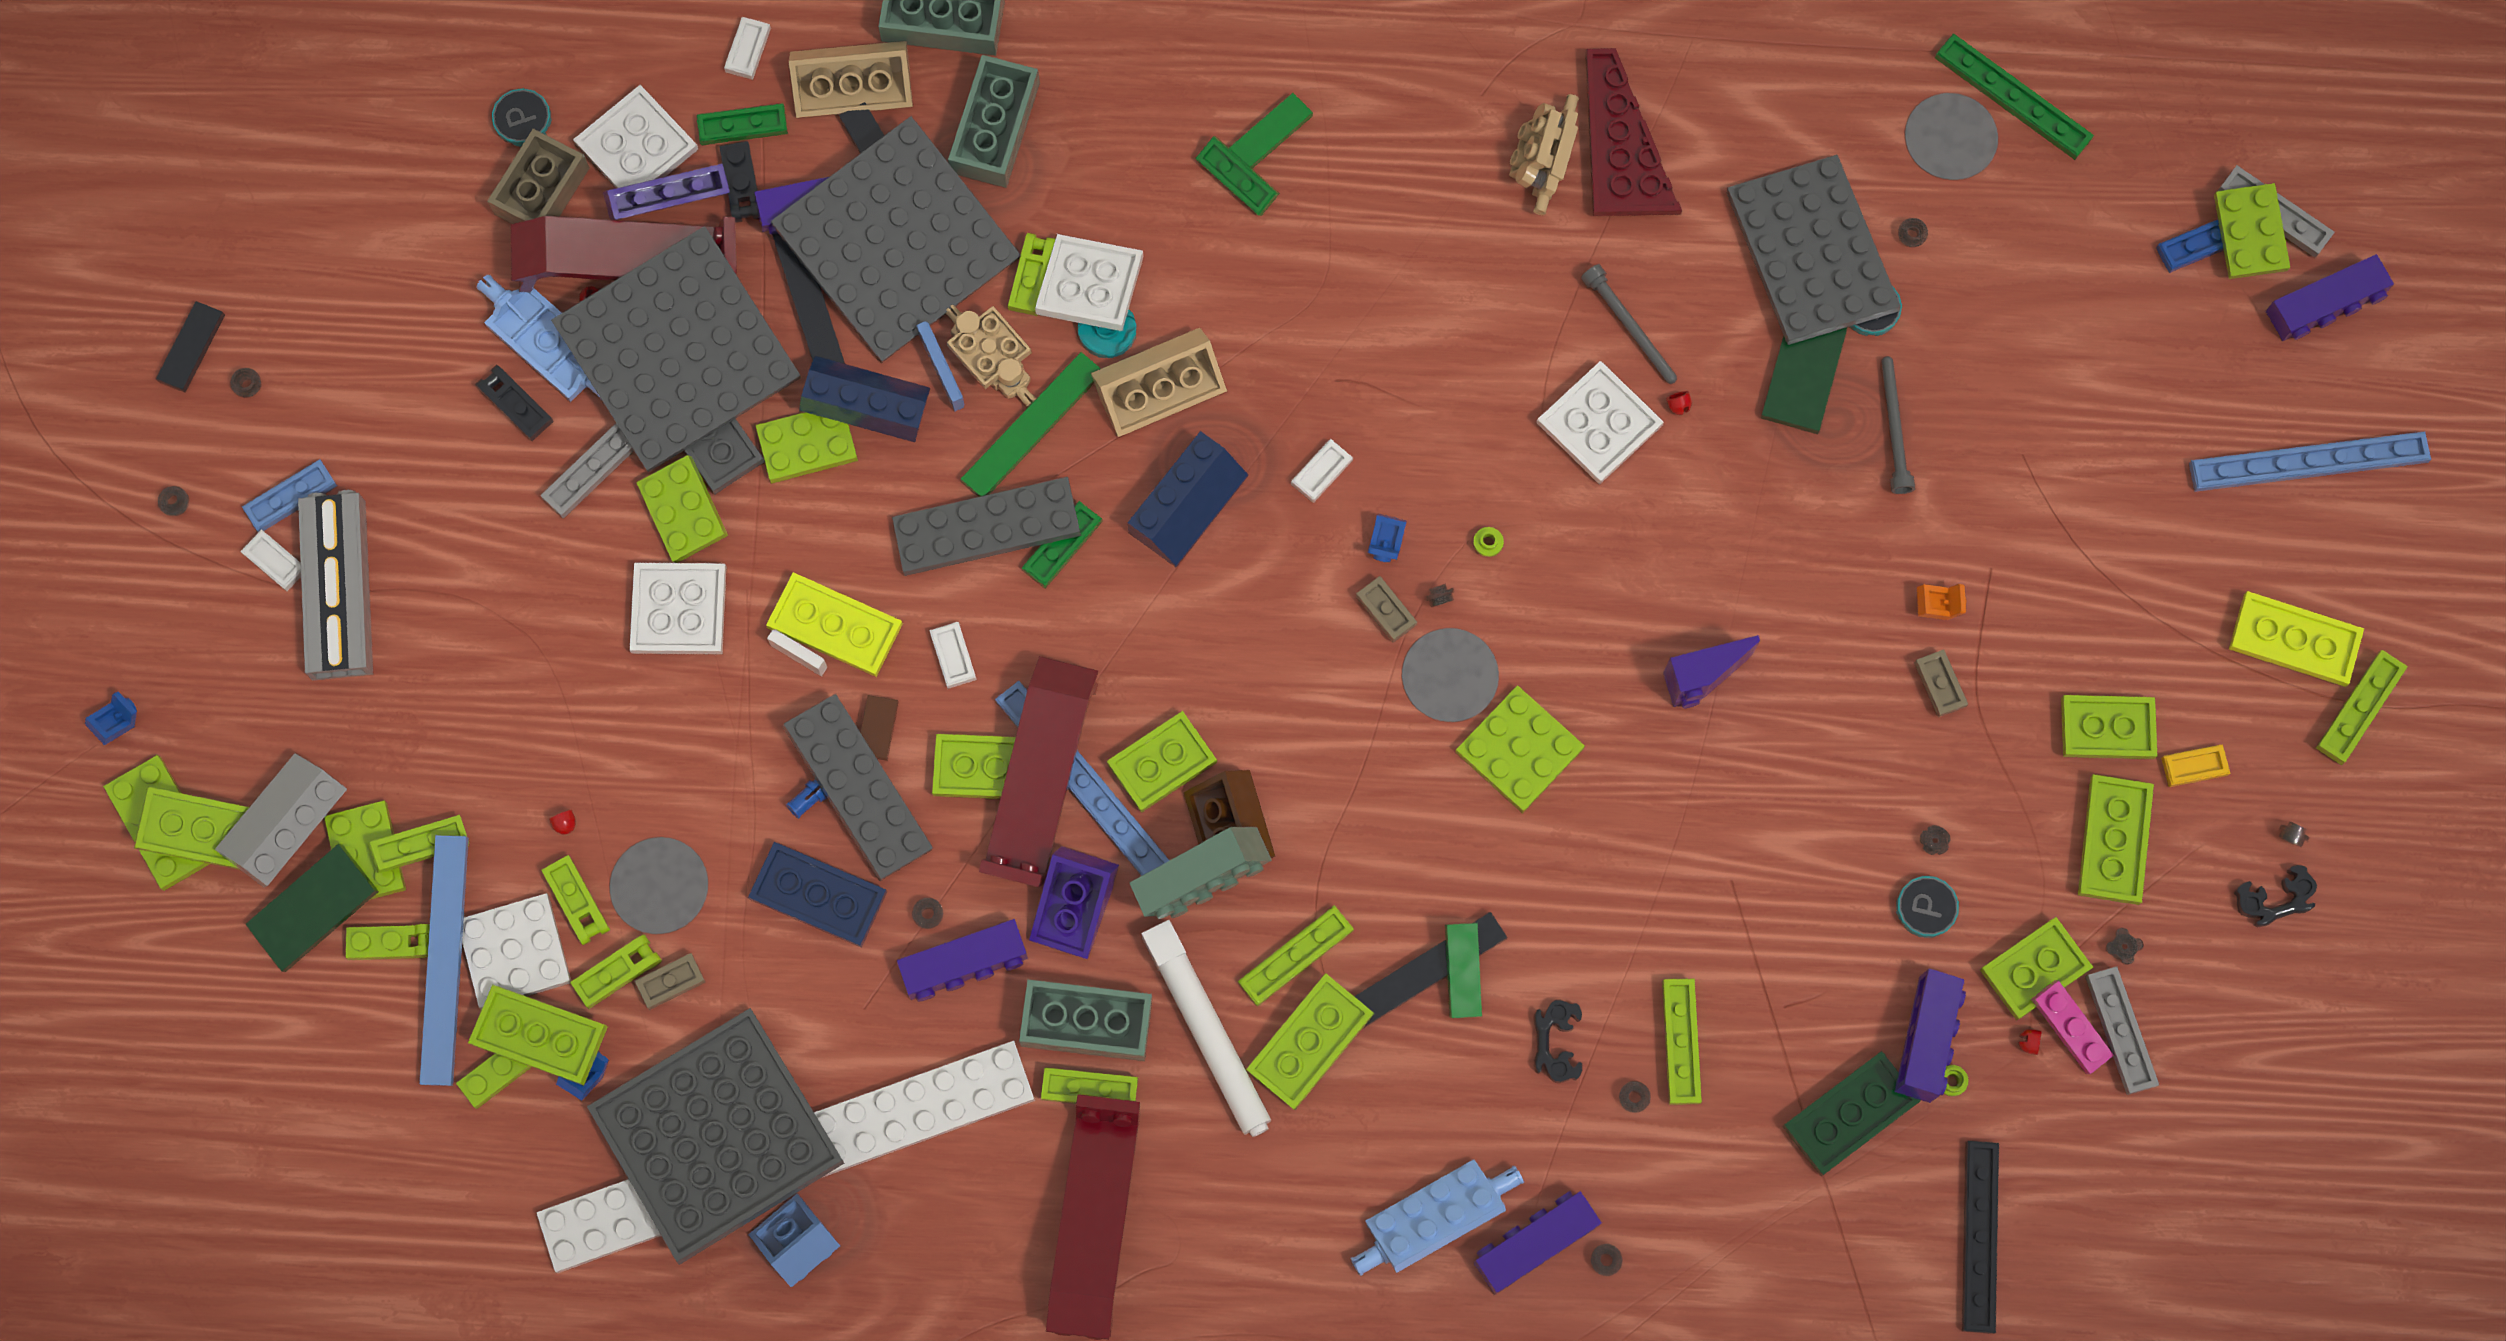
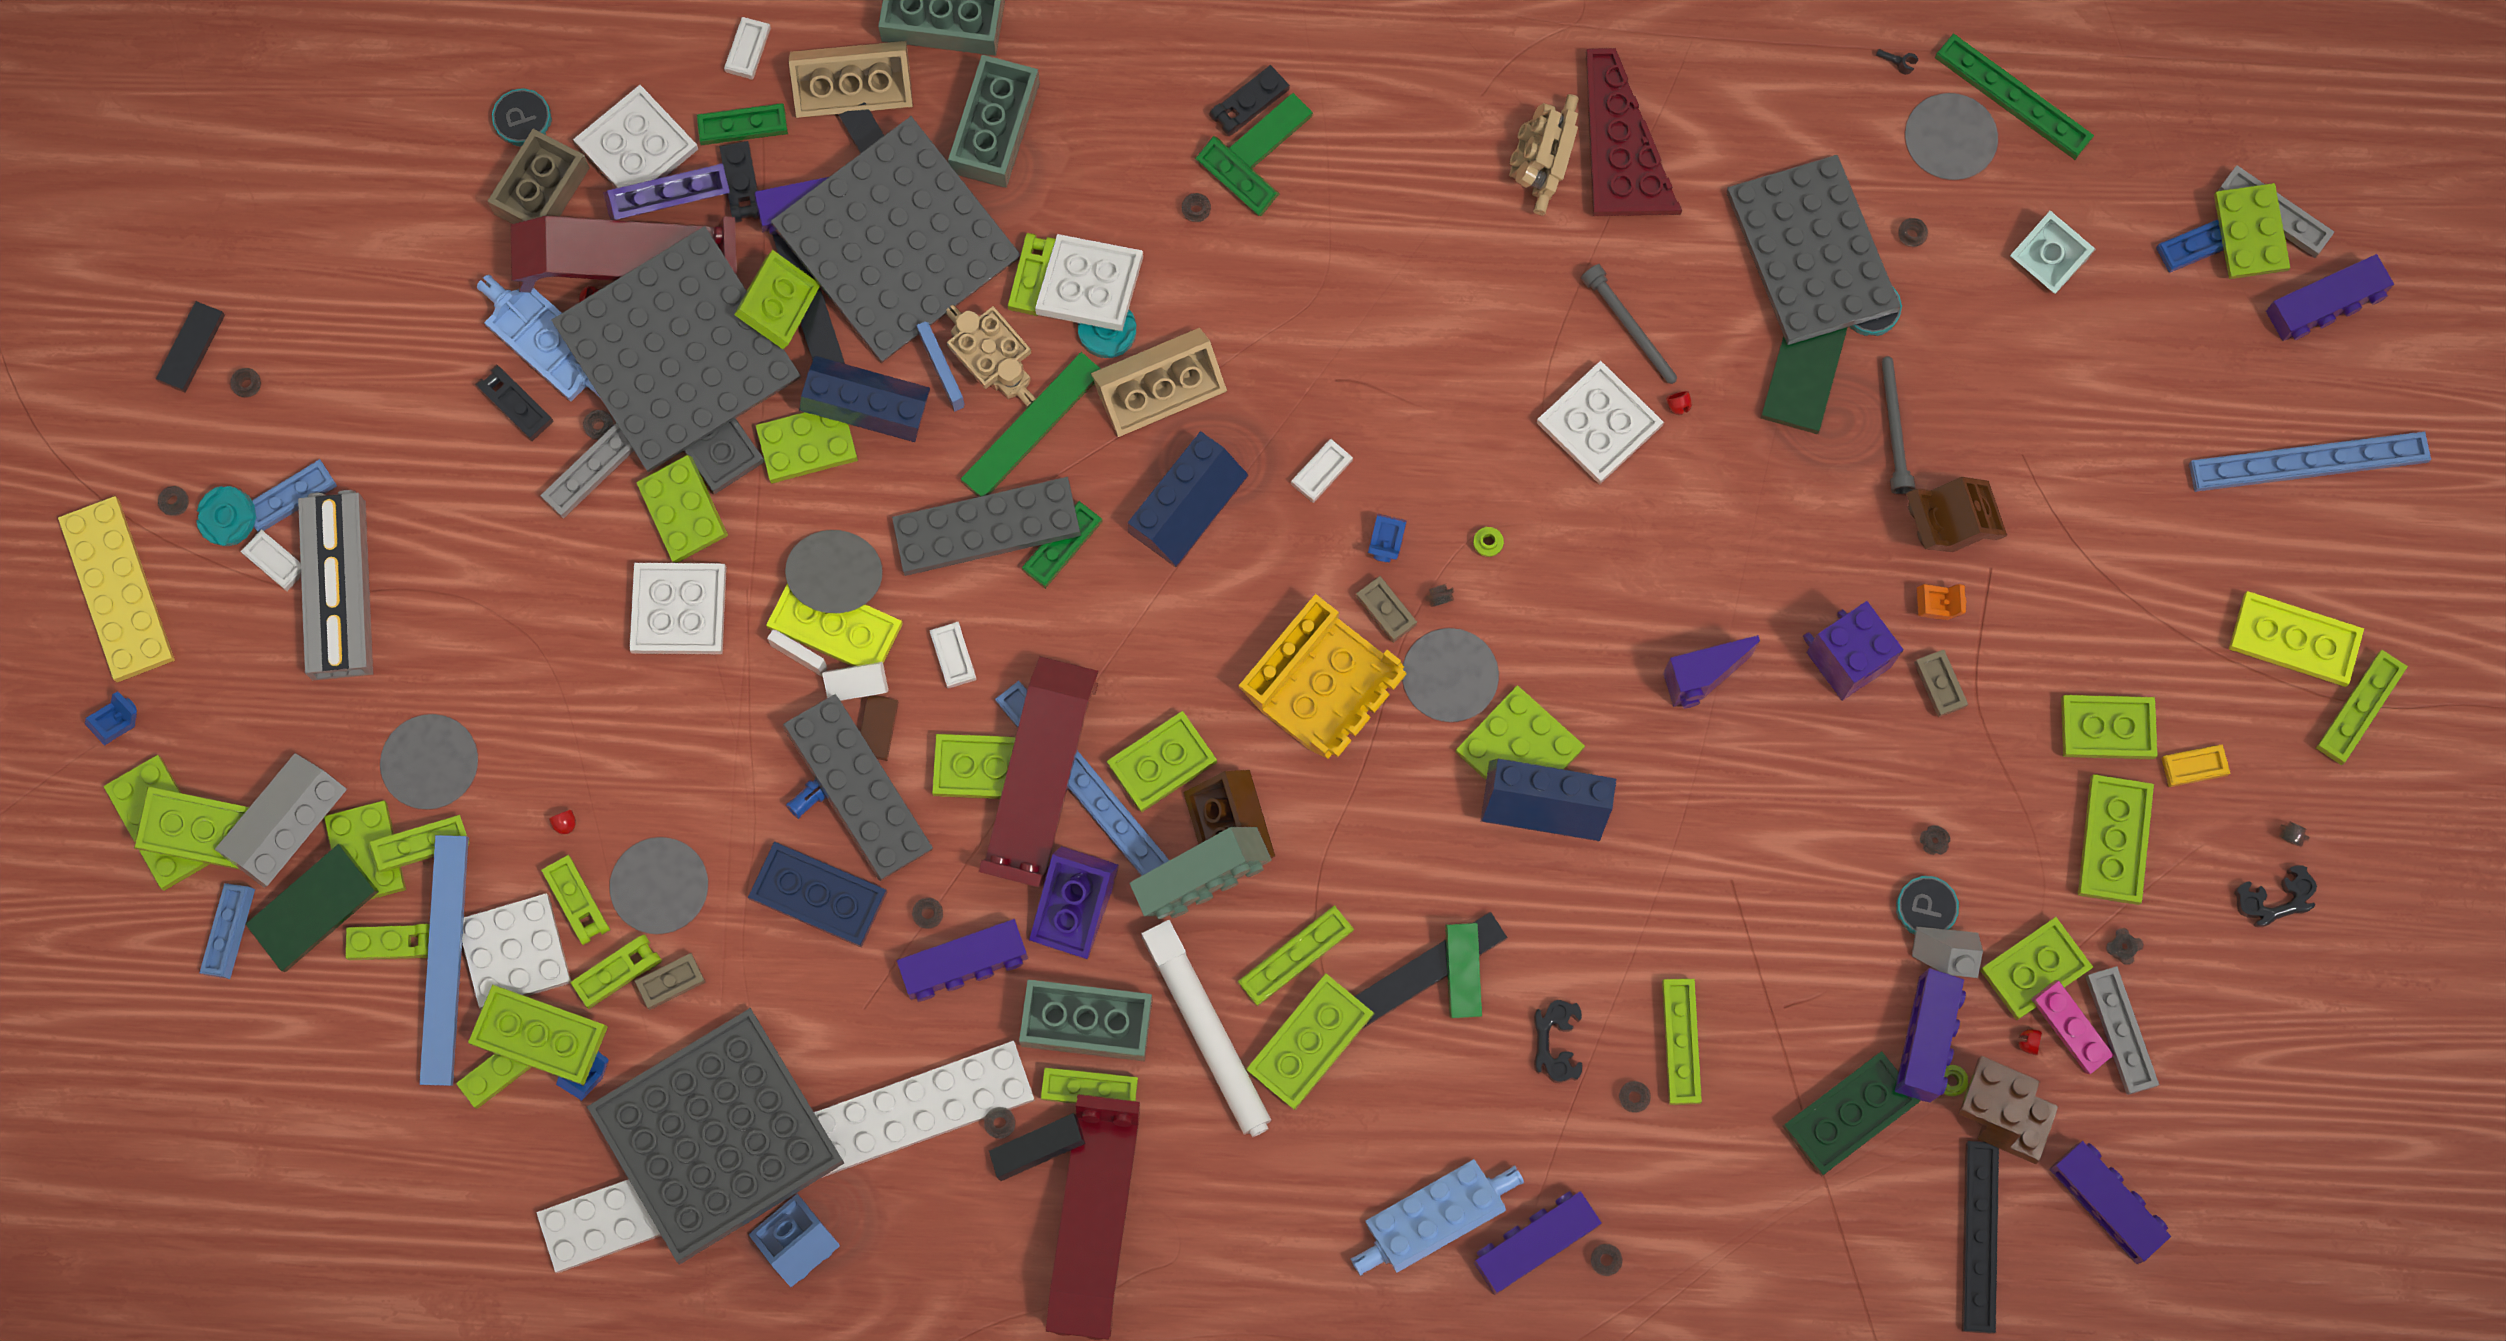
none -> light yellow plate [58,496,175,682]
none -> teal tile [196,486,256,547]
none -> medium blue tile [199,883,255,979]
none -> flat silver sticker [380,714,478,809]
none -> clear smoke plate [583,410,614,440]
none -> lime plate [734,250,820,349]
none -> flat silver sticker [785,530,882,613]
none -> white tile [822,661,889,701]
none -> clear smoke plate [984,1107,1016,1139]
none -> black tile [989,1113,1086,1181]
none -> clear smoke plate [1182,193,1211,222]
none -> black plate [1209,65,1290,136]
none -> yellow slope [1239,594,1407,759]
none -> dark blue slope [1480,759,1617,841]
none -> dark purple container [1803,601,1904,701]
none -> black hand [1876,49,1918,75]
none -> reddish brown bracket [1906,477,2007,552]
none -> light grey slope [1912,927,1983,978]
none -> reddish brown bracket [1959,1056,2058,1164]
none -> light aqua slope [2010,211,2096,294]
none -> dark purple brick [2049,1141,2171,1264]

